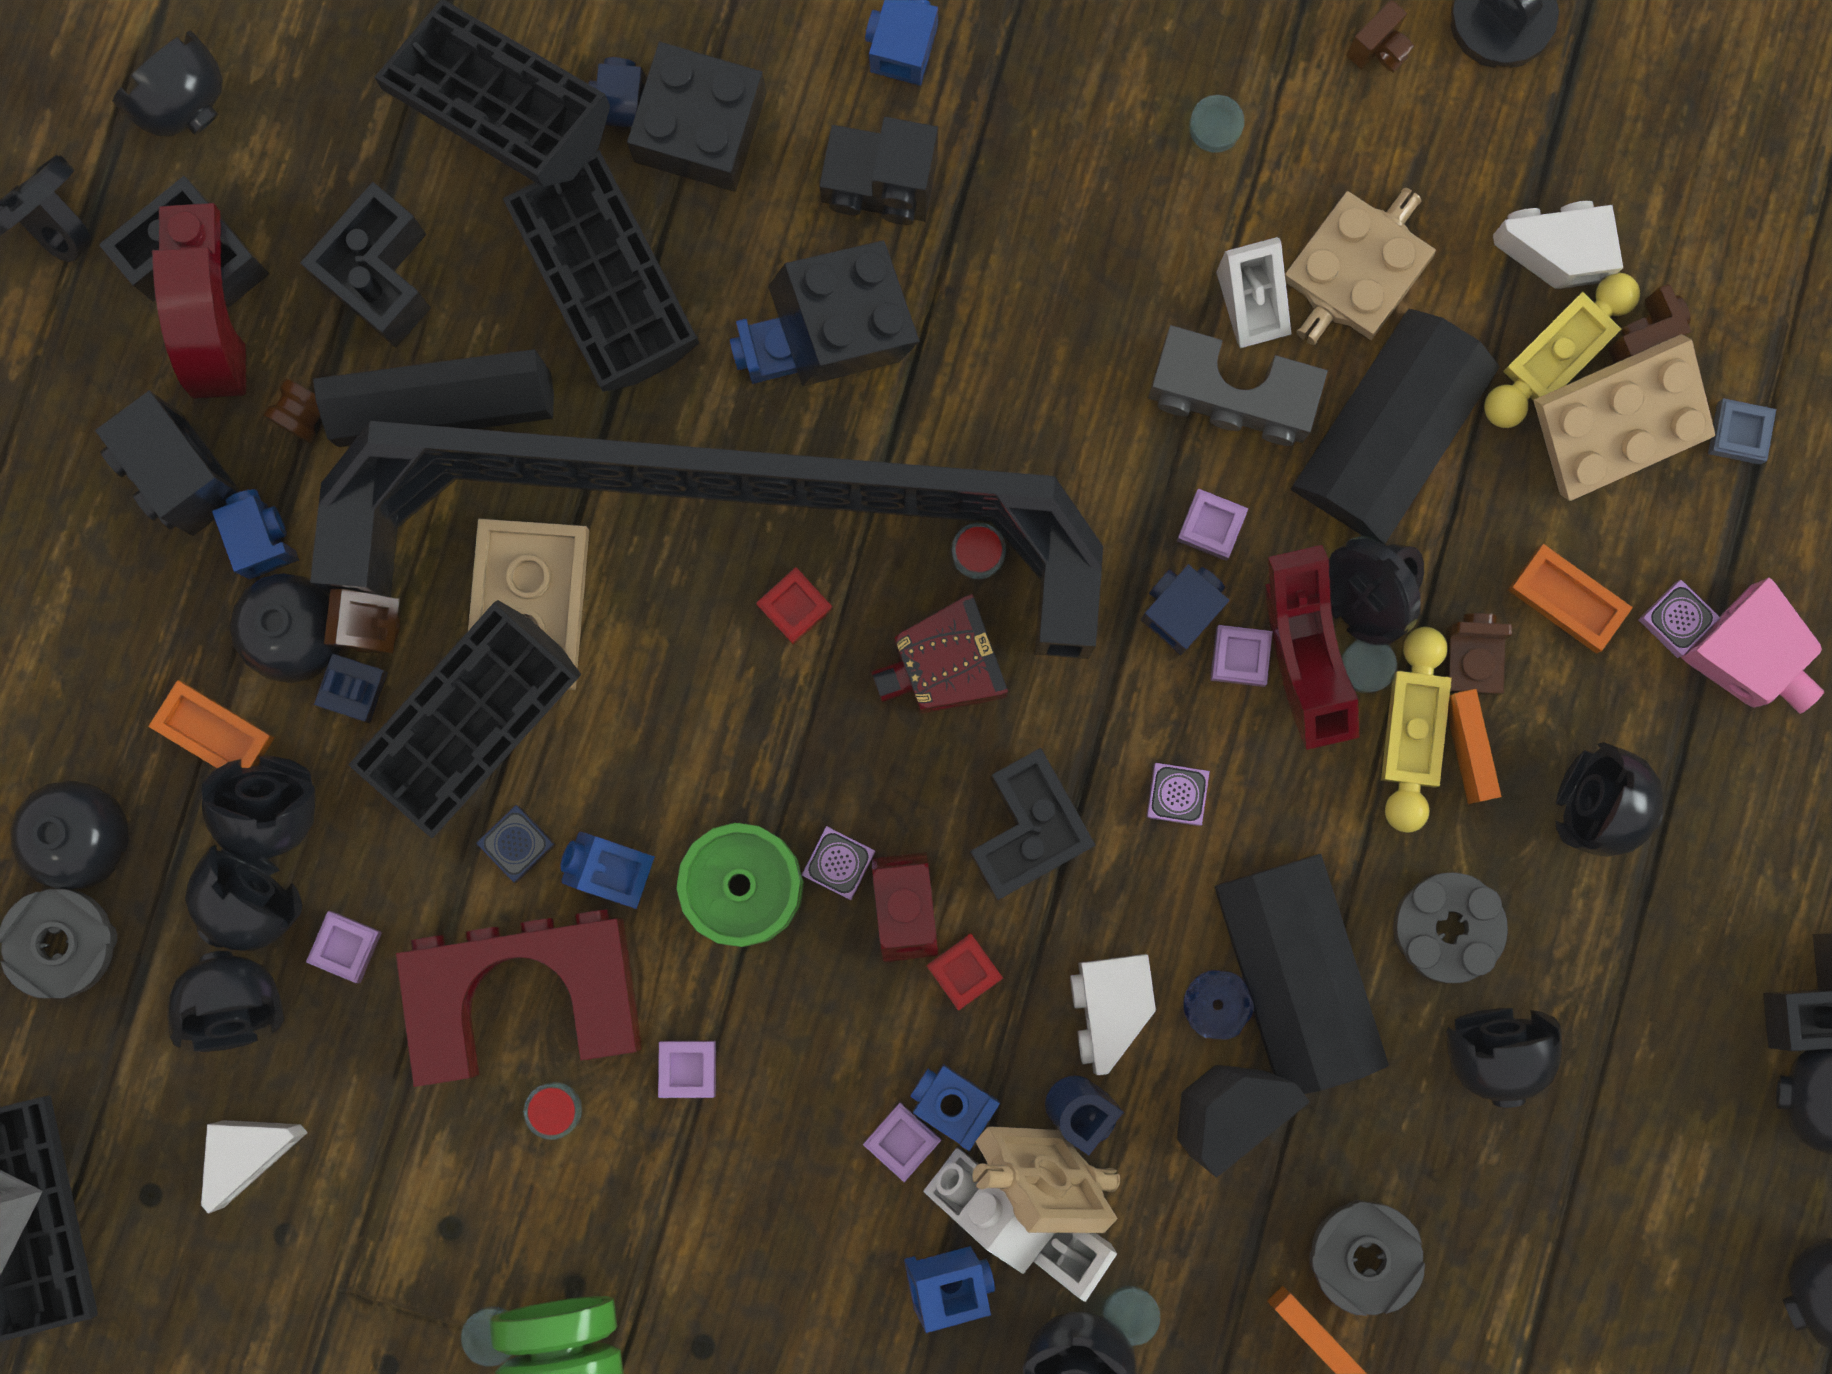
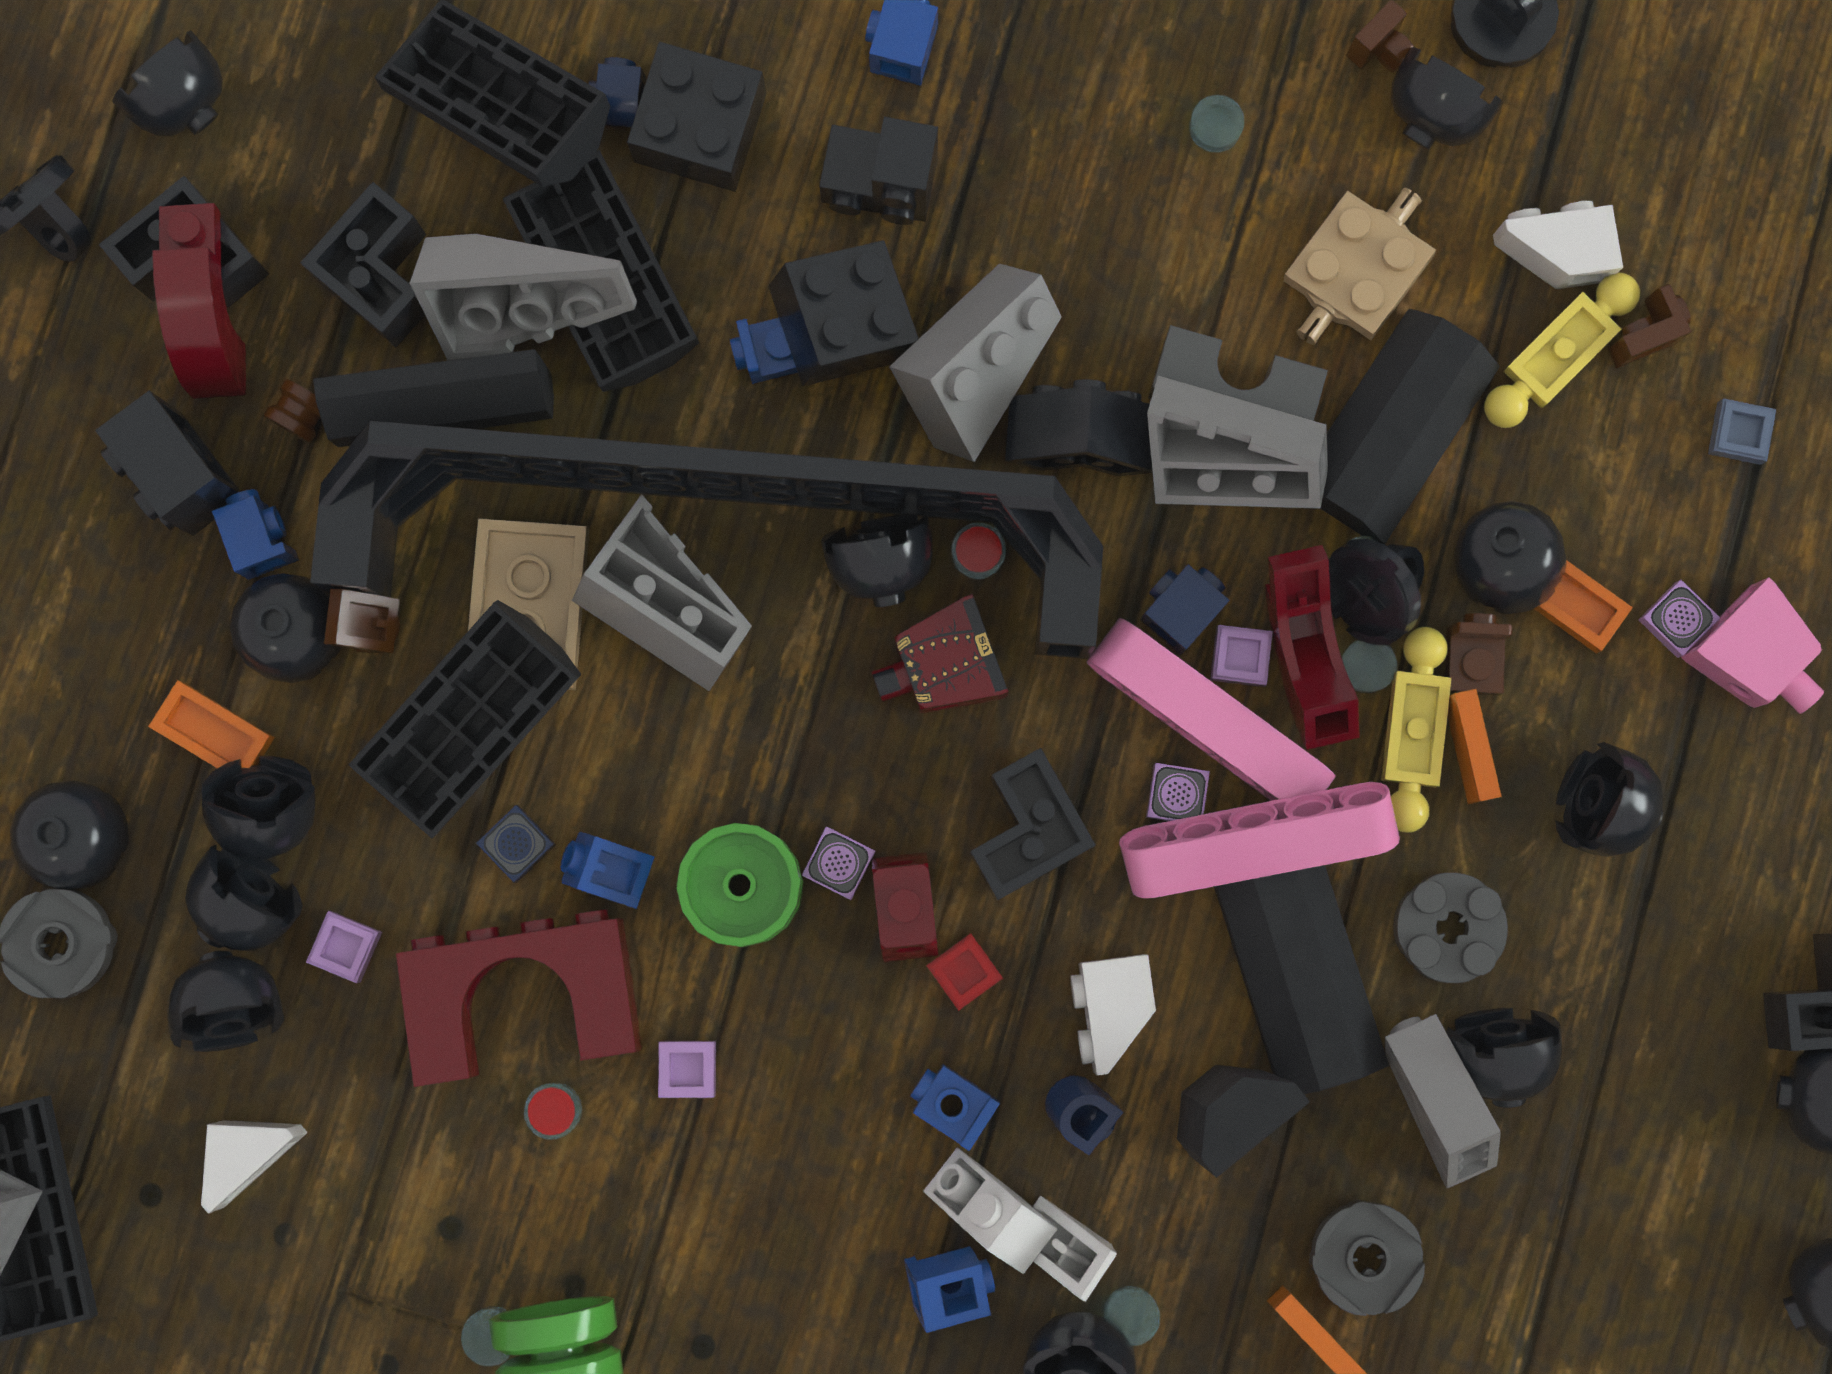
dark blue tile [314,653,388,723] -> none
red tile [756,567,833,645] -> none
lavender tile [863,1102,941,1182] -> none
tan plate [972,1127,1120,1233] -> none
lavender tile [1177,489,1249,561] -> none
clear blue plate [1183,970,1254,1040] -> none
white slope [1216,237,1292,348] -> none
tan plate [1534,334,1716,501] -> none
none -> light grey wedge [410,234,637,361]
none -> light grey wedge [572,494,752,691]
none -> black cylinder [821,514,933,607]
none -> light grey wedge [889,264,1062,462]
none -> black brick [1005,379,1153,476]
none -> bright pink beam [1087,618,1336,801]
none -> bright pink beam [1119,782,1400,898]
none -> light grey wedge [1147,376,1328,509]
none -> light grey slope [1385,1014,1501,1189]
none -> black cylinder [1391,47,1503,150]
none -> black cylinder [1454,501,1566,614]

